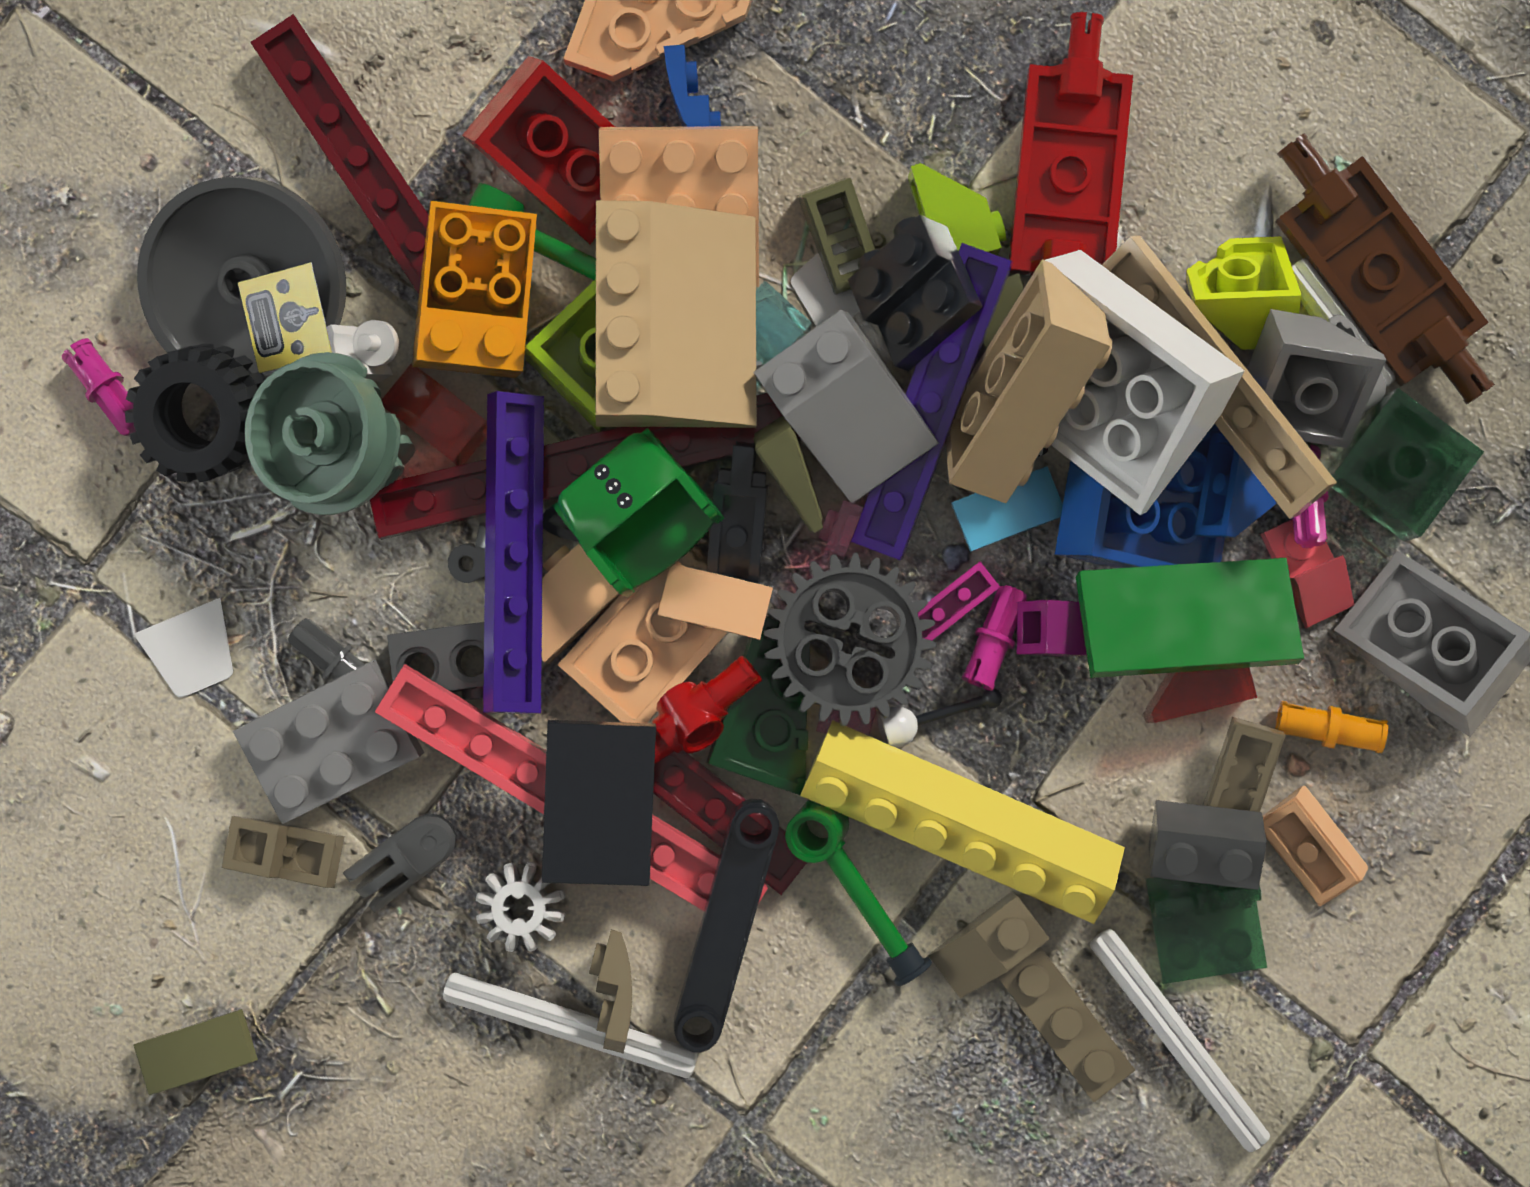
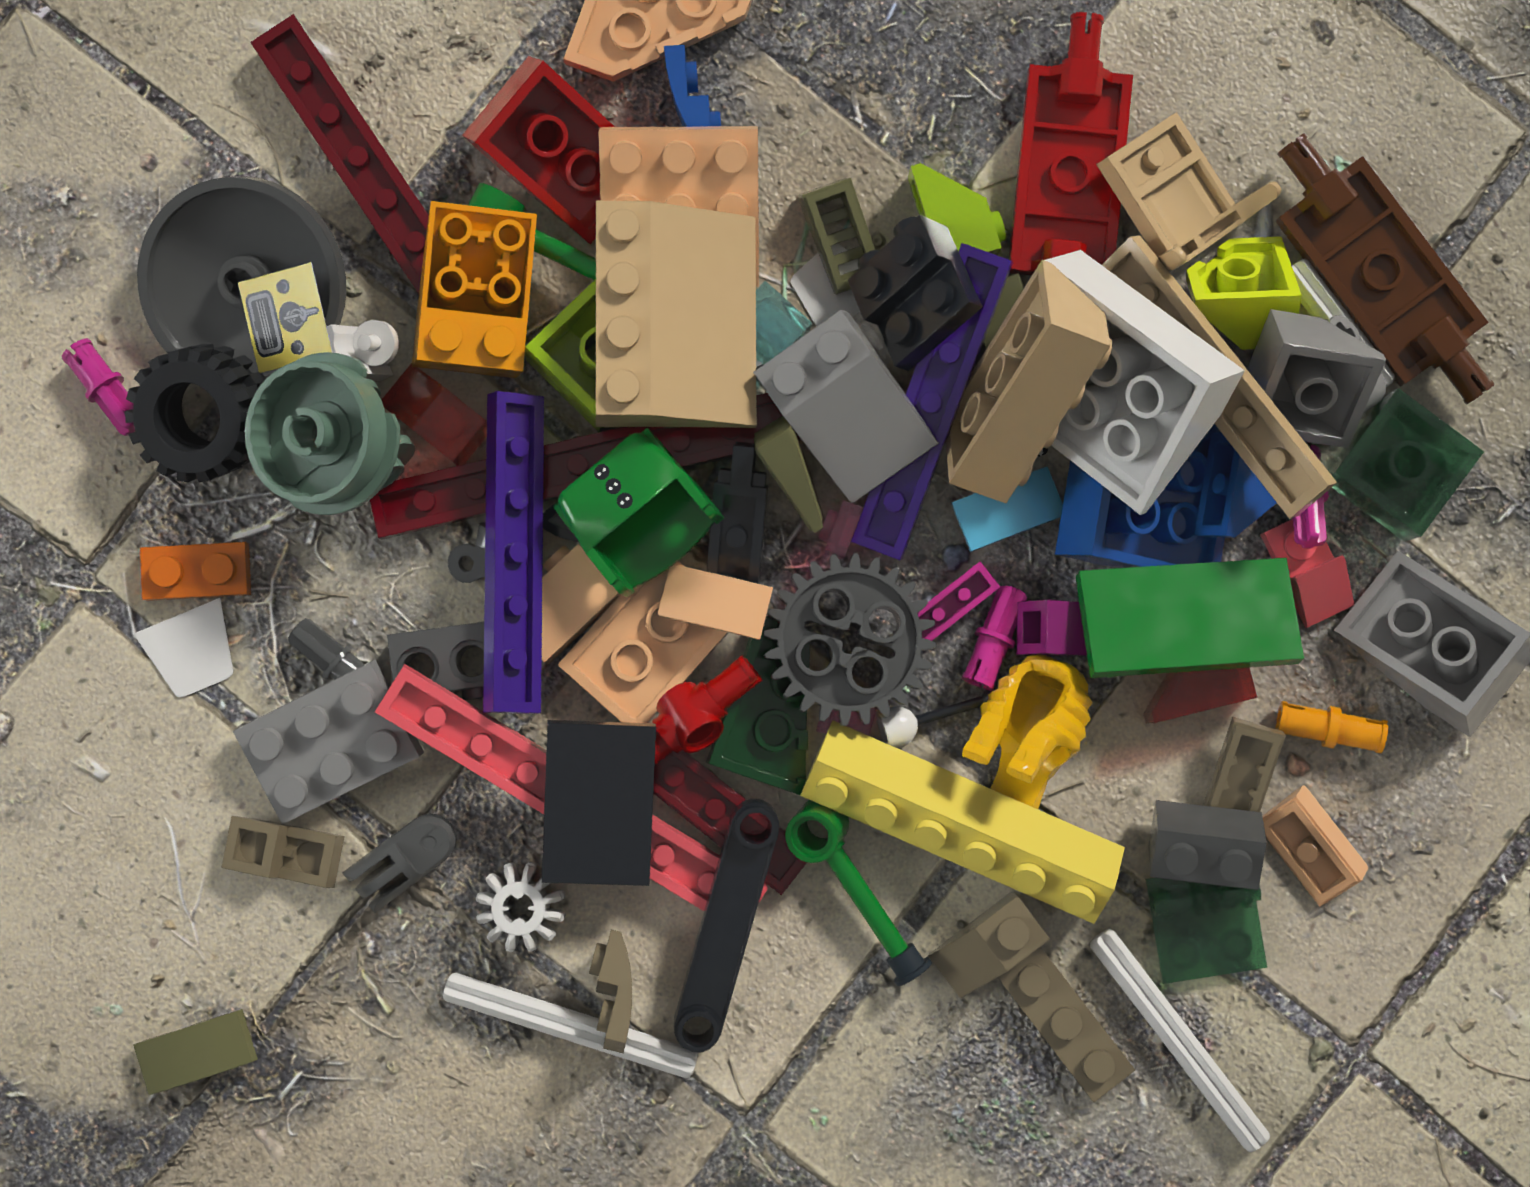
none -> orange plate [140,542,251,601]
none -> yellow hair [962,654,1093,809]
none -> tan piece [1096,112,1282,271]

